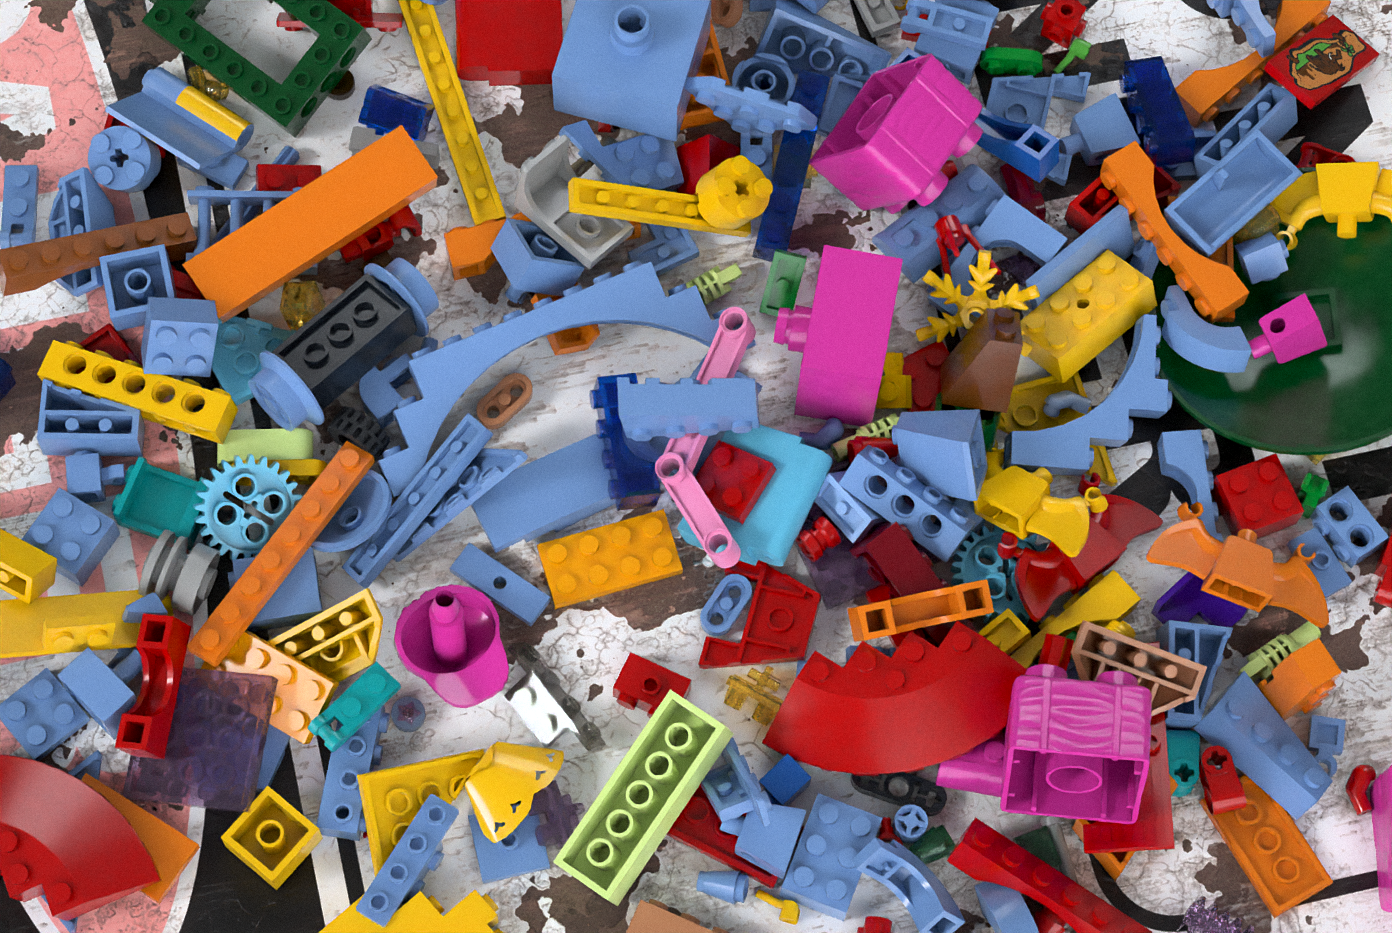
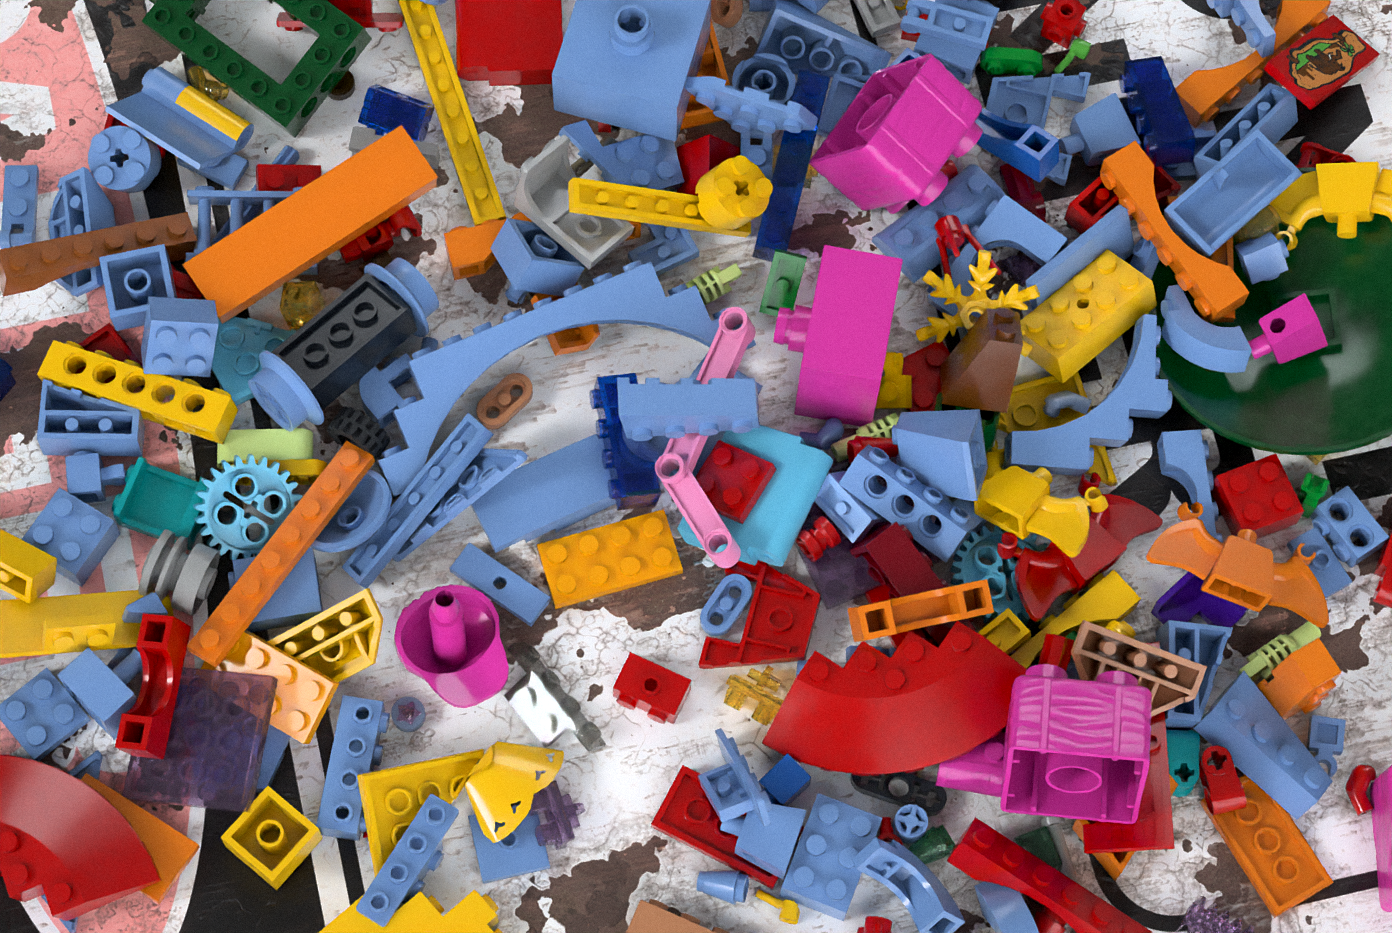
teal plate [307,661,401,752] -> none
yellowish green brick [553,690,734,906] -> none

